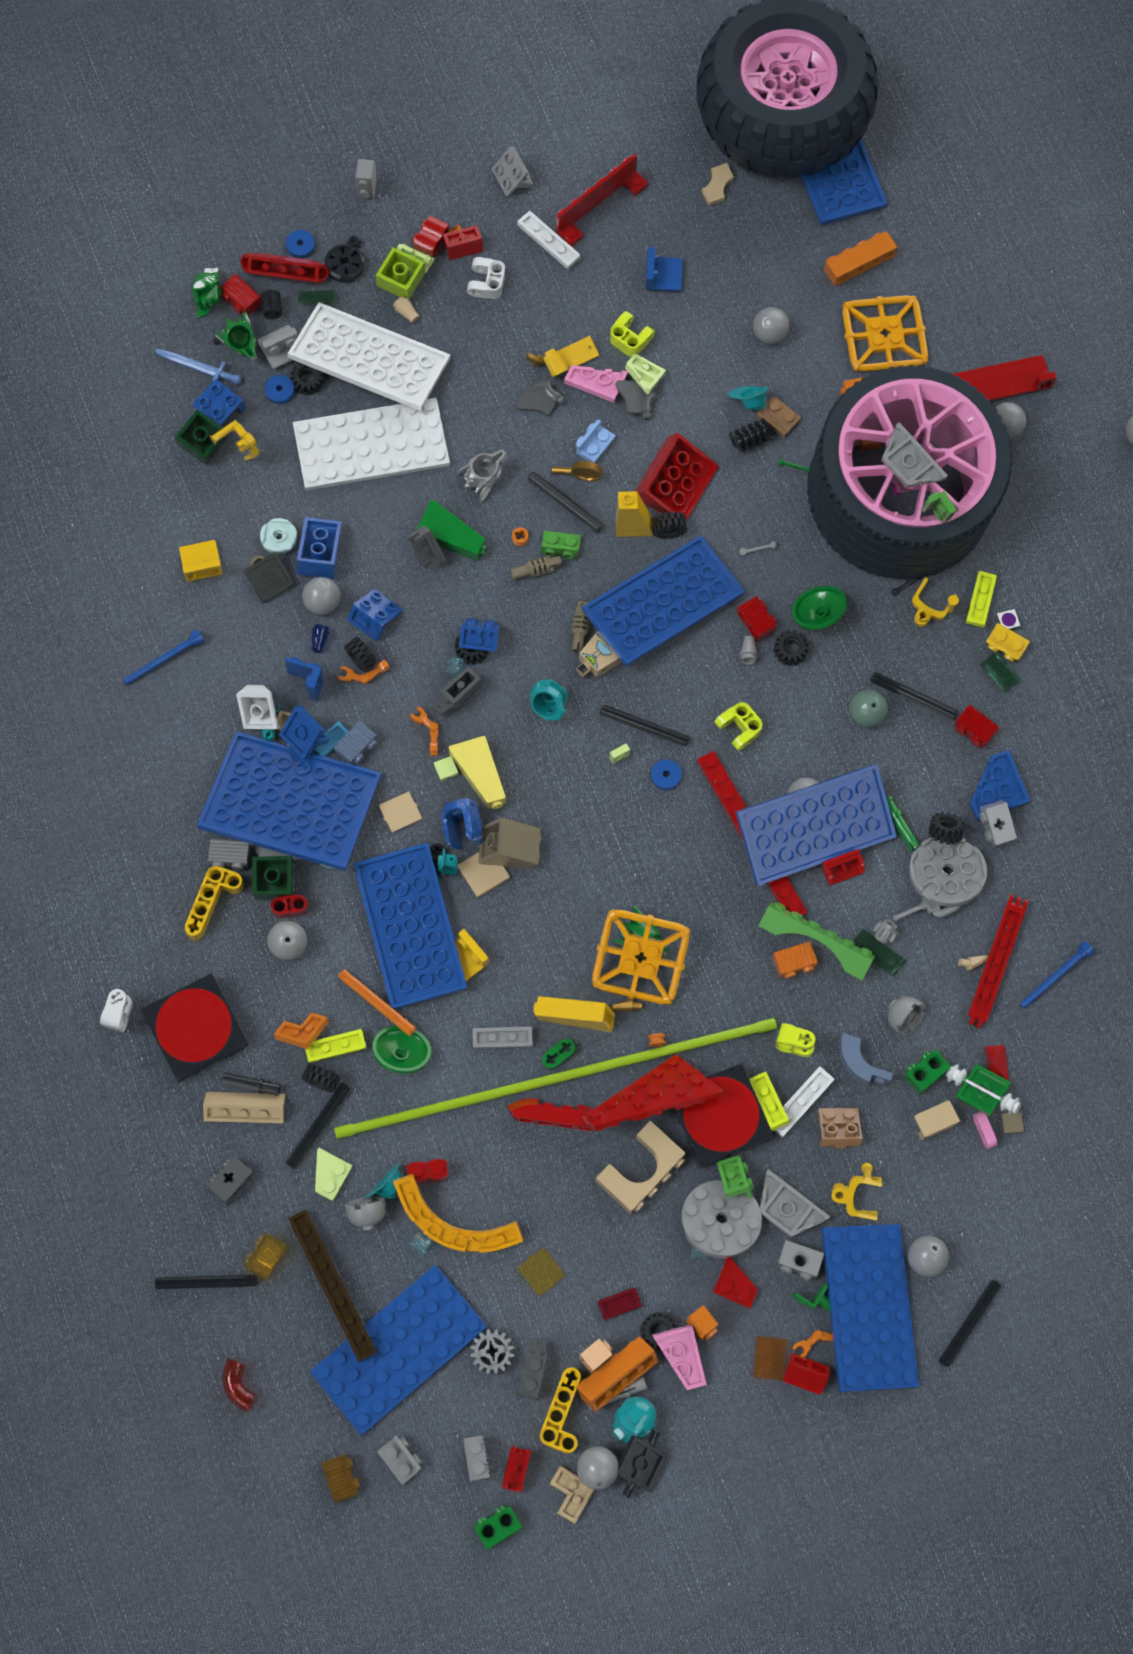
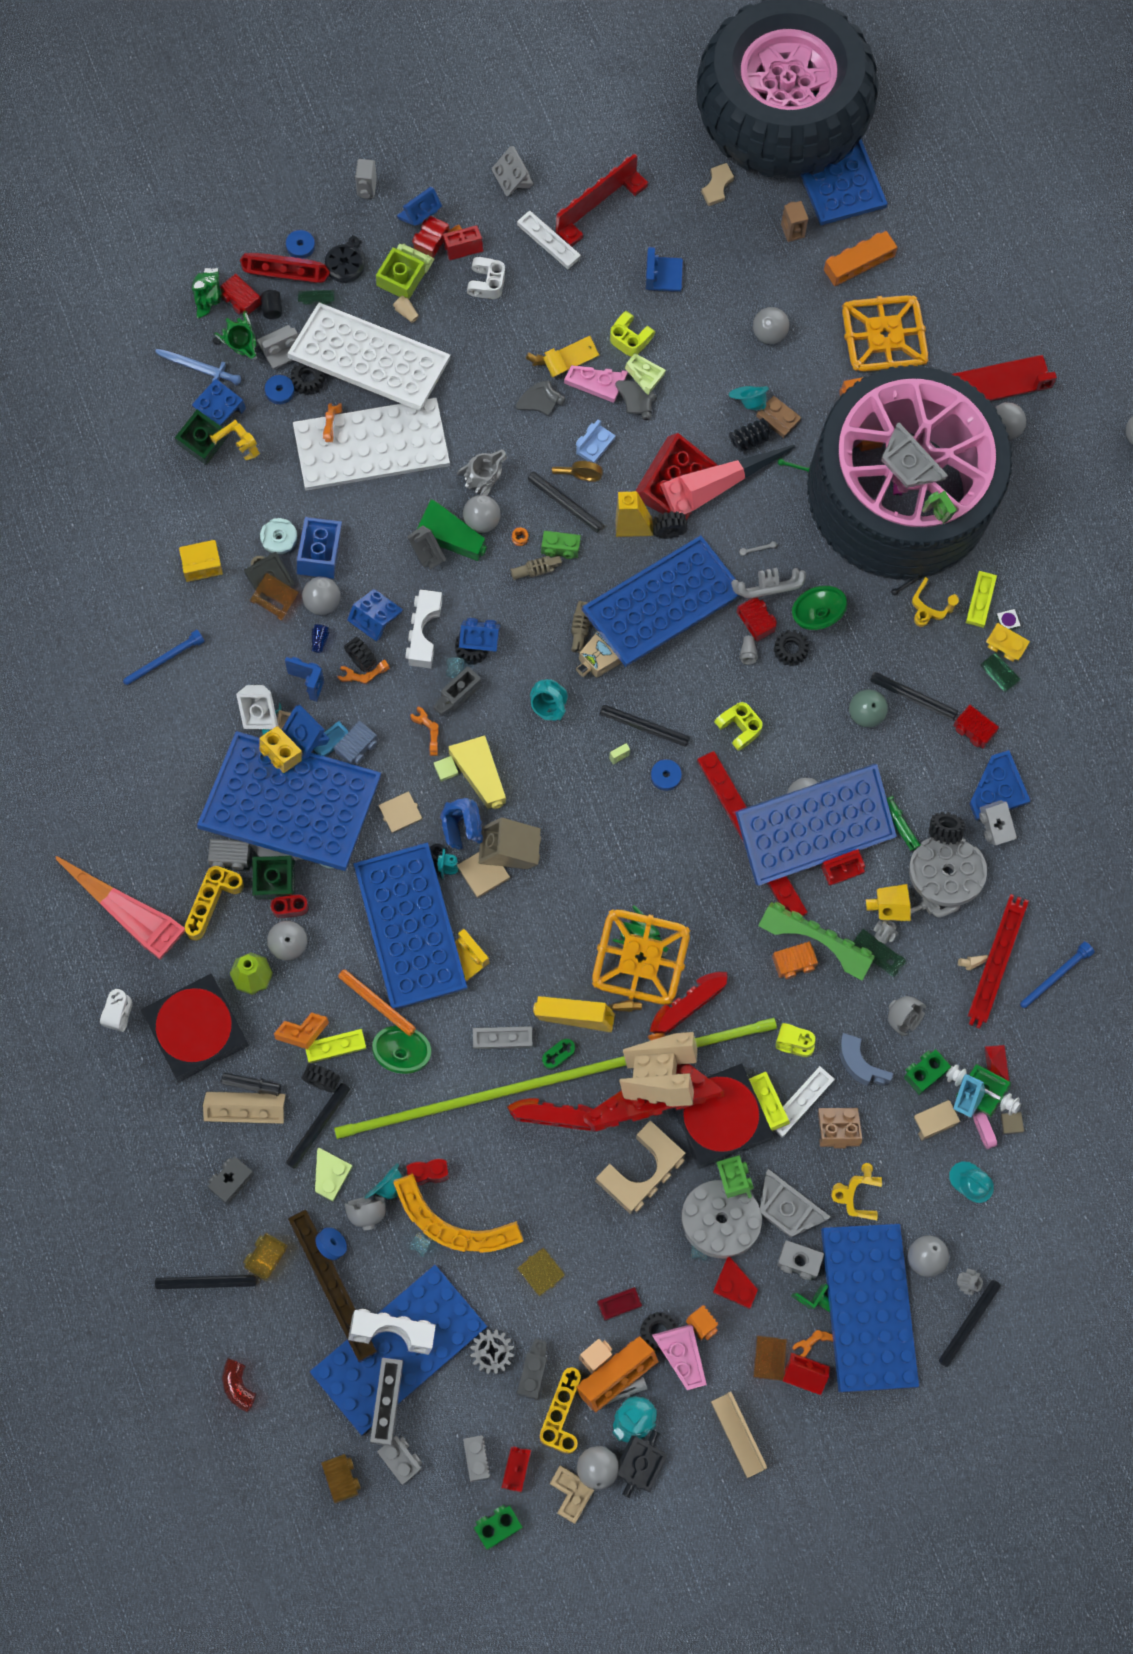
none -> coral plate [55,856,185,960]
none -> lime cone [230,952,273,995]
none -> clear orange plate [250,573,299,621]
none -> yellow brick [259,726,302,773]
none -> blue piece [316,1228,347,1260]
none -> orange piece [323,403,342,442]
none -> white arch [348,1309,435,1355]
none -> light grey brick [370,1358,403,1446]
none -> blue bracket [397,187,442,226]
none -> white arch [406,590,442,668]
none -> light grey piece [463,495,501,533]
none -> tan wedge [619,1032,698,1106]
none -> red brick [650,972,727,1035]
none -> coral plate [660,445,795,514]
none -> tan panel [711,1391,767,1478]
none -> light grey piece [731,568,806,598]
none -> medium nougat brick [781,201,808,242]
none -> yellow torso [866,884,911,921]
none -> teal piece [949,1161,994,1203]
none -> medium azure slope [953,1074,985,1117]
none -> light grey gear [957,1269,983,1295]

